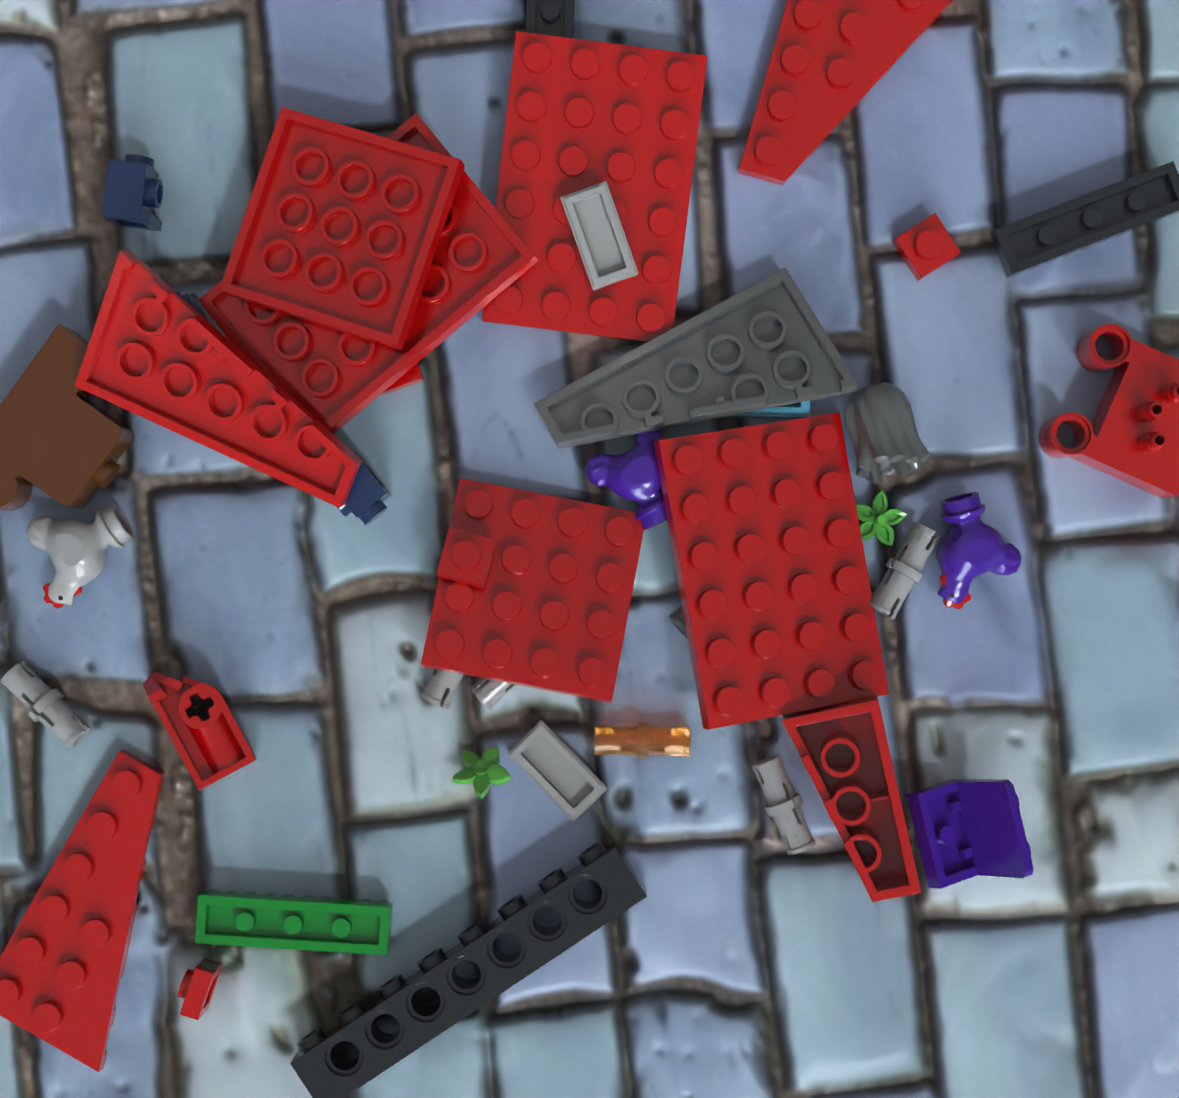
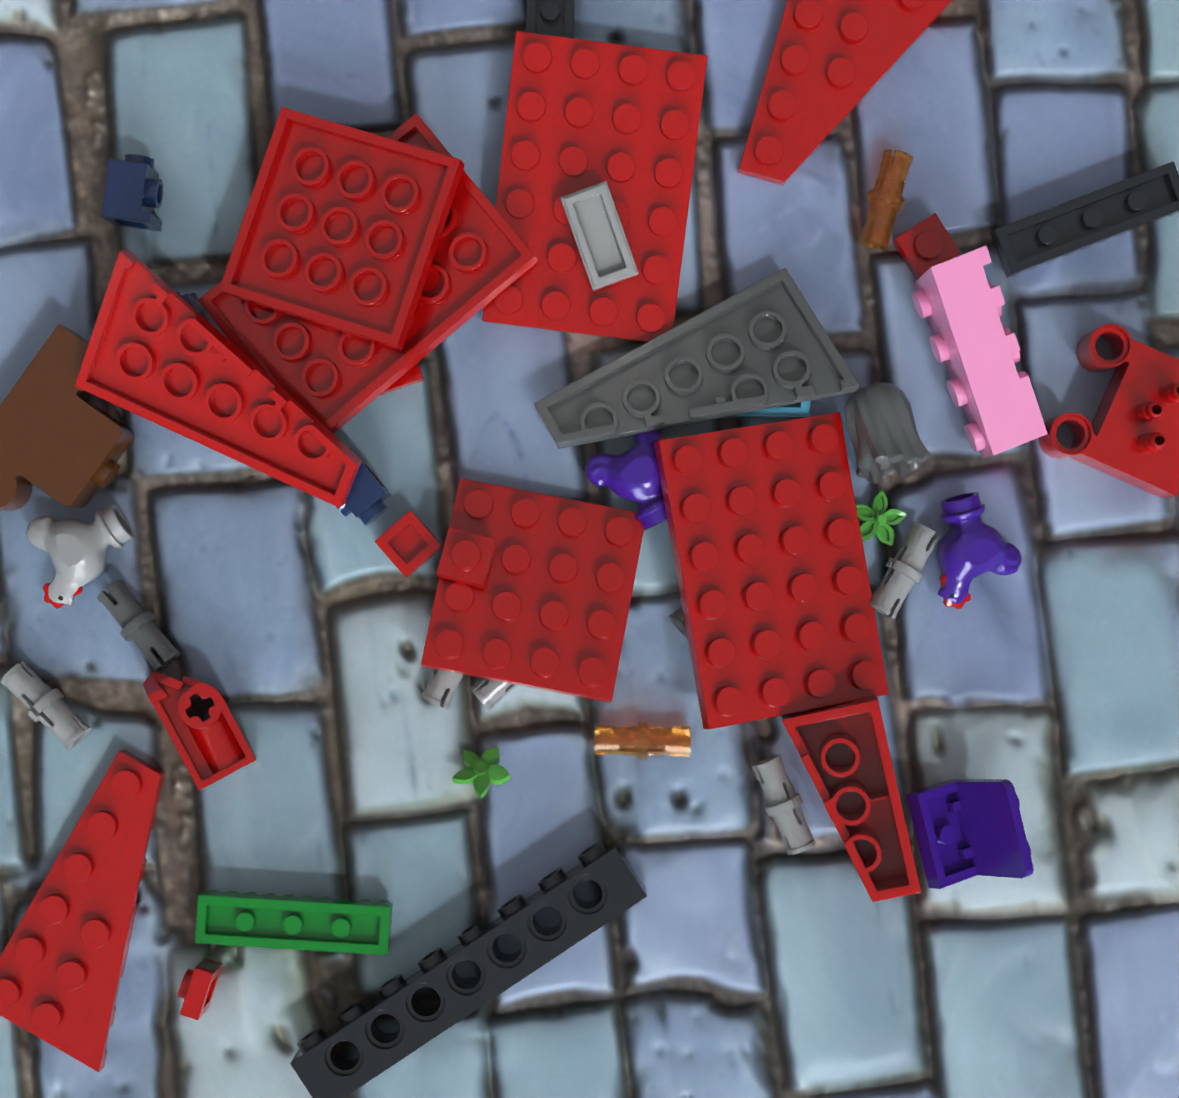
light grey tile [507,719,608,822] -> none
none -> dark grey pin [97,579,181,672]
none -> red plate [374,510,443,577]
none -> clear orange pin [858,149,913,251]
none -> bright pink wedge [911,246,1047,458]

